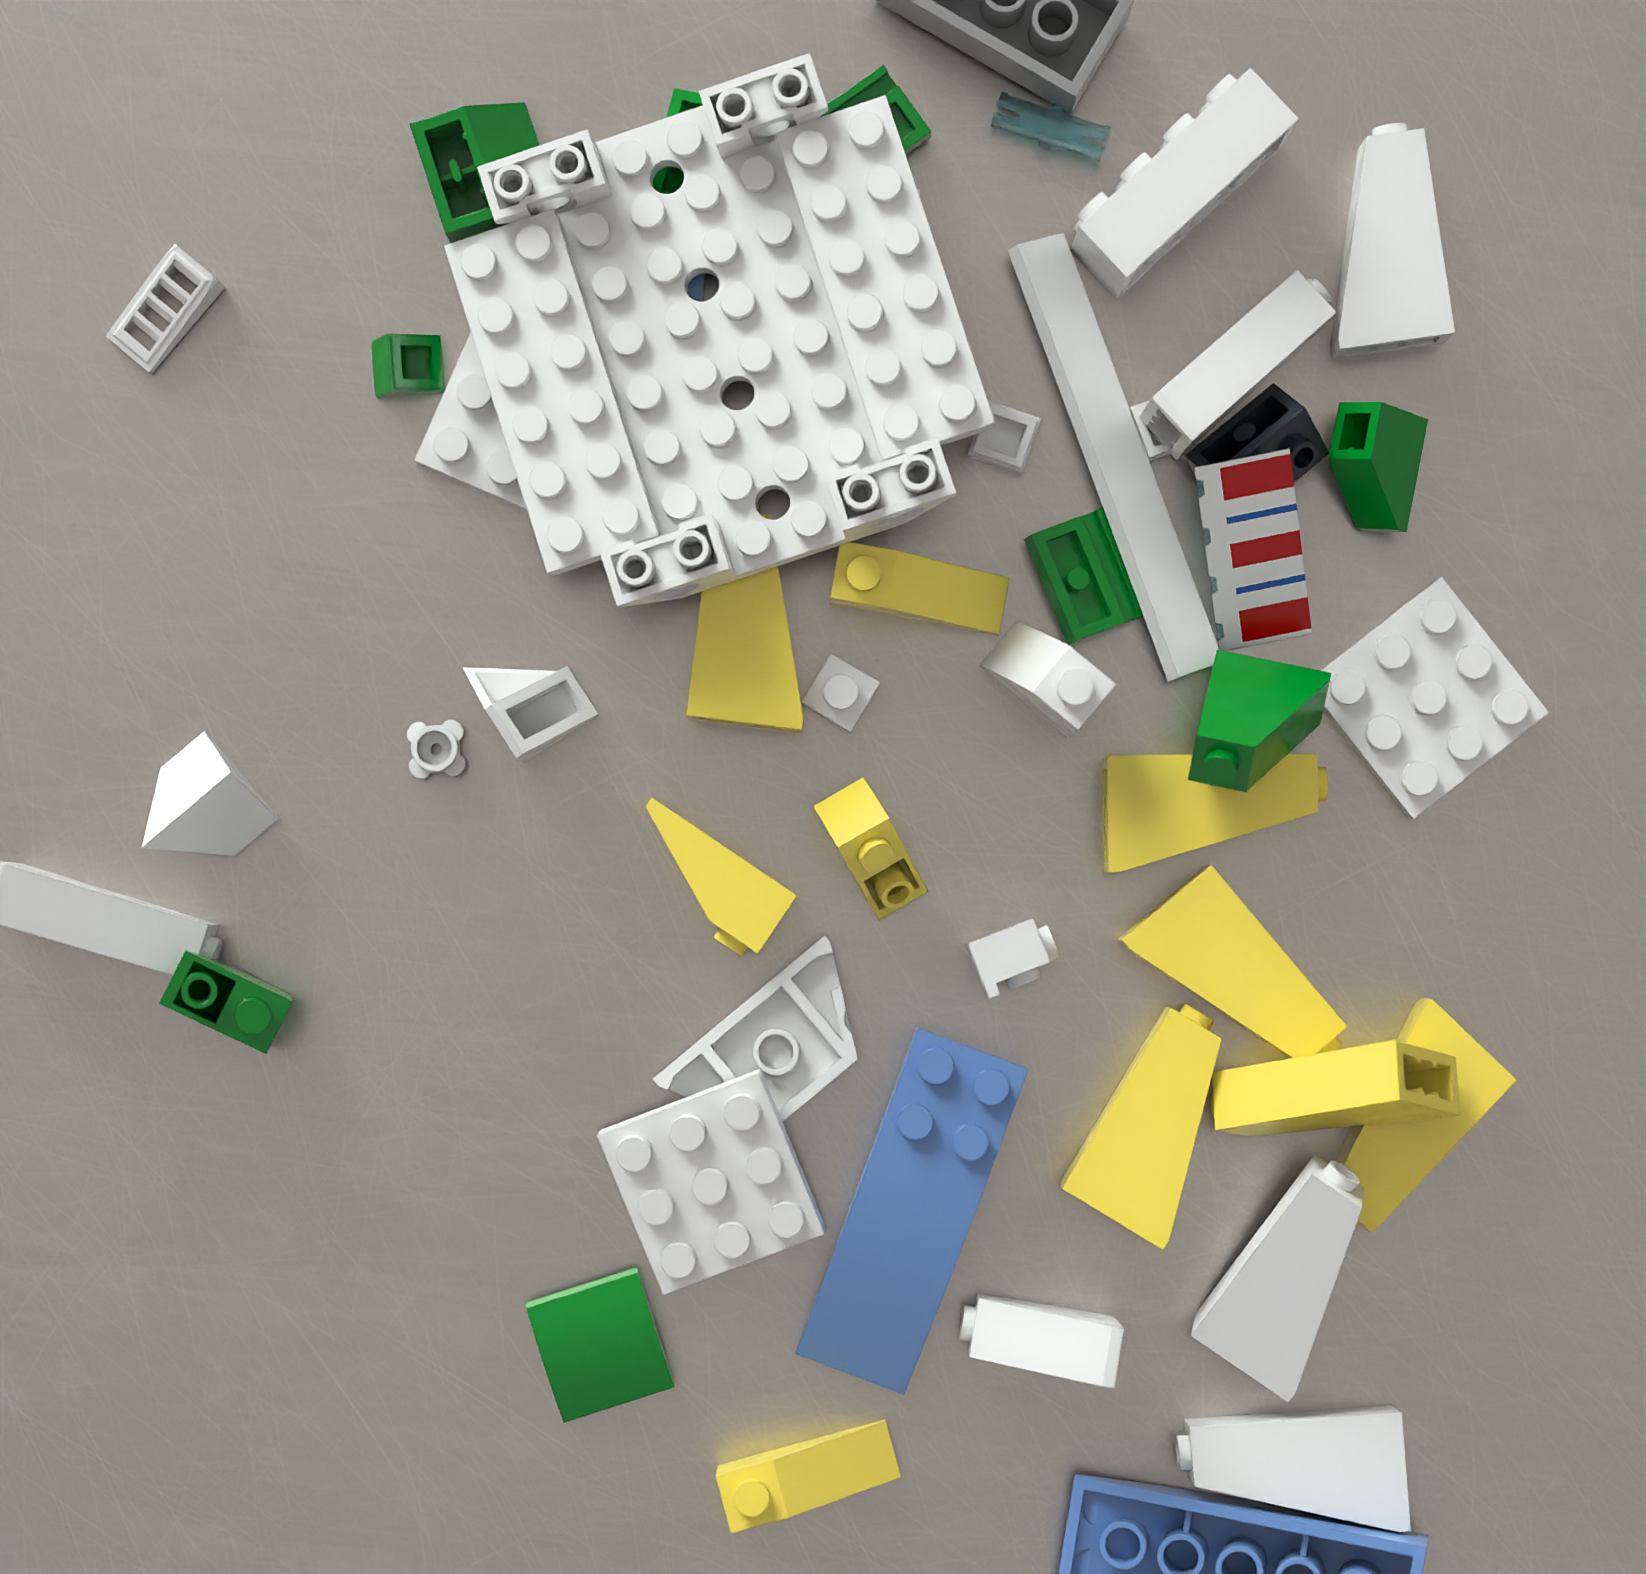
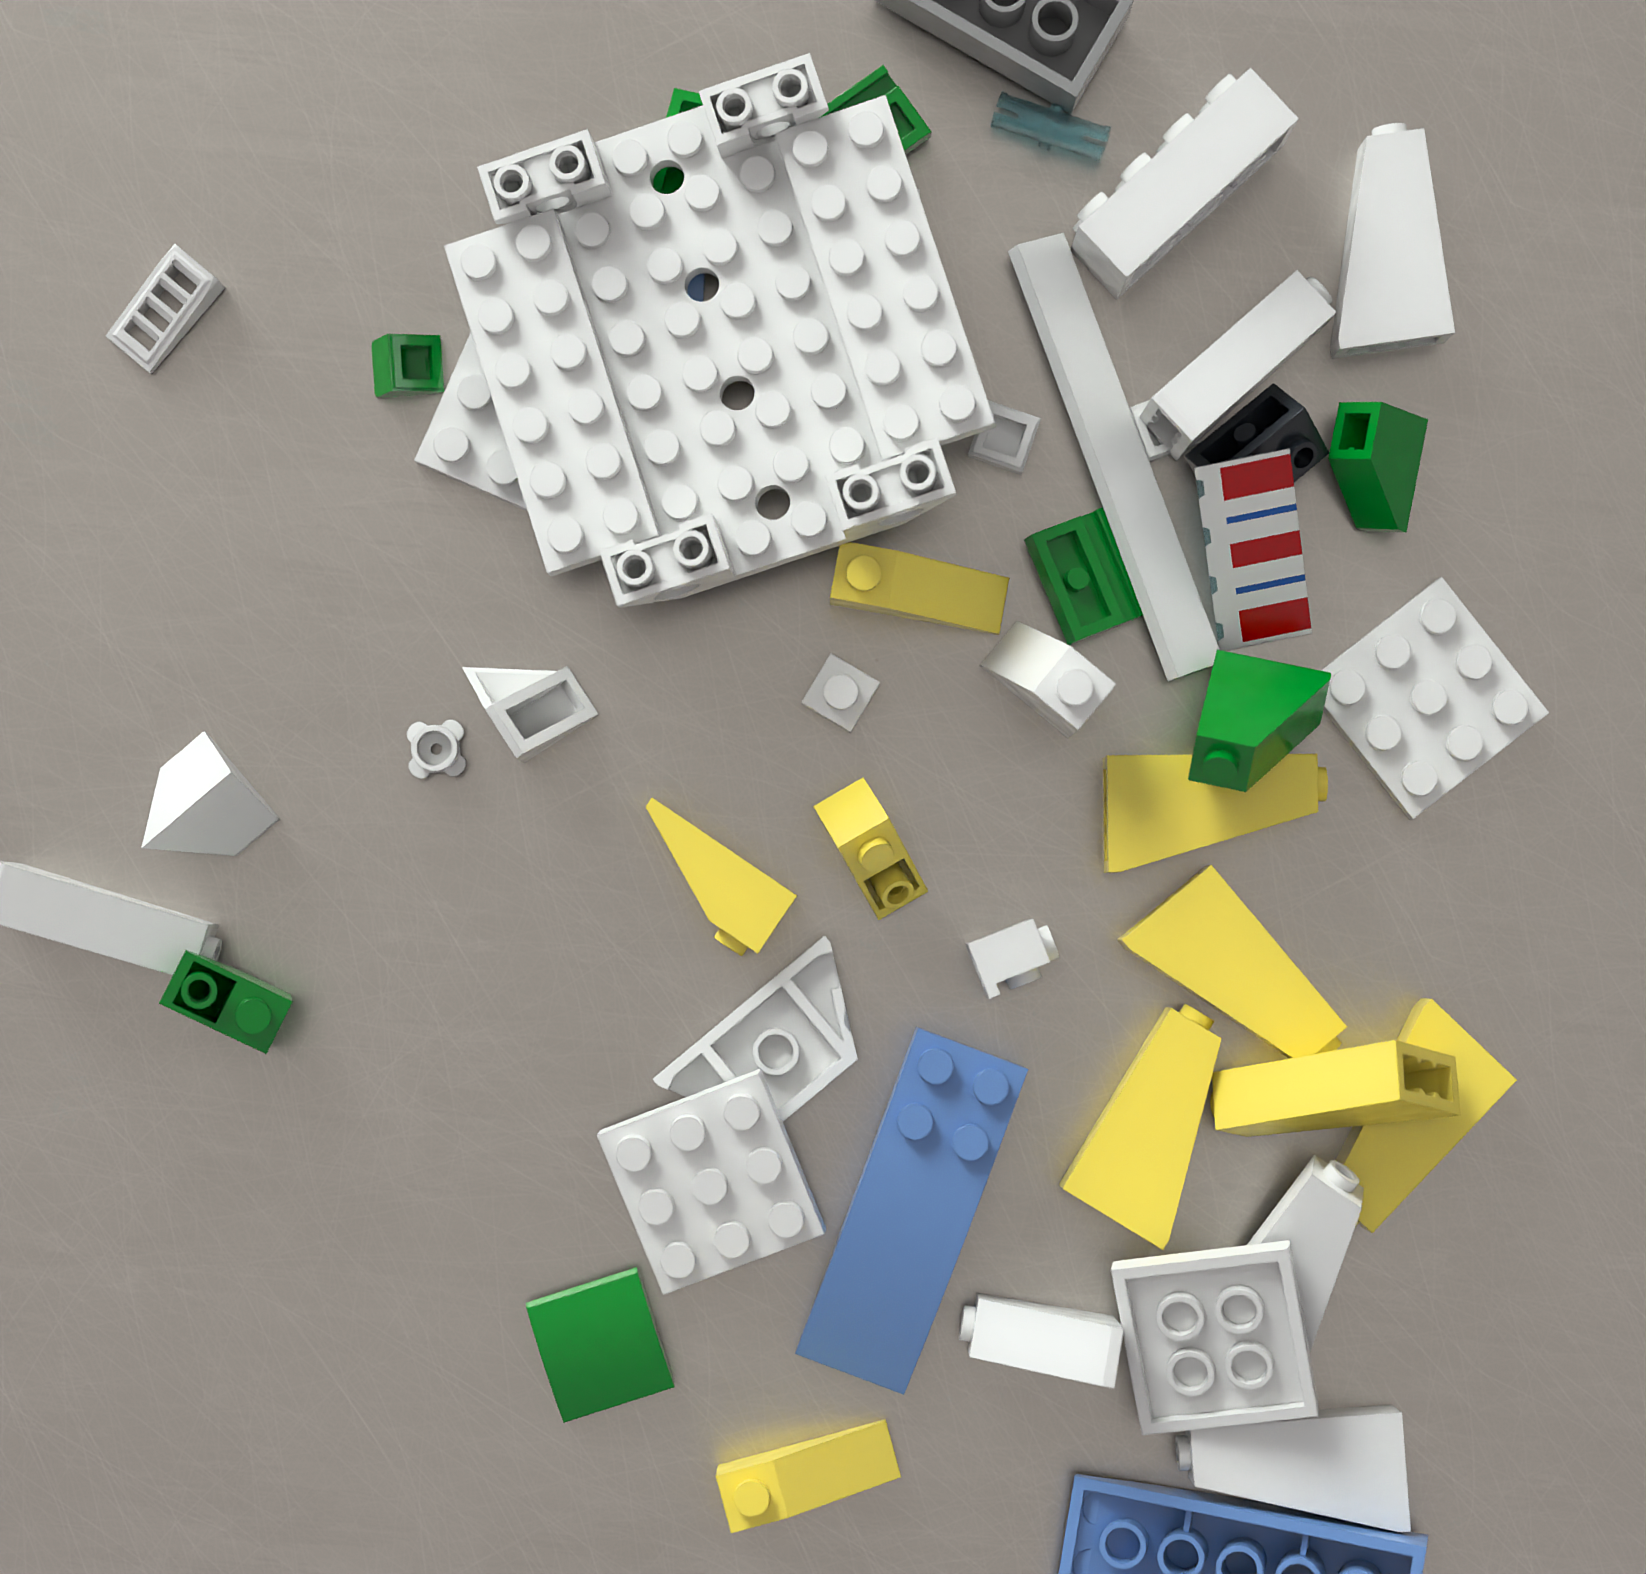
green slope [409,102,539,243] -> none
light yellow slope [686,505,804,733] -> none
none -> white plate [1111,1240,1319,1435]

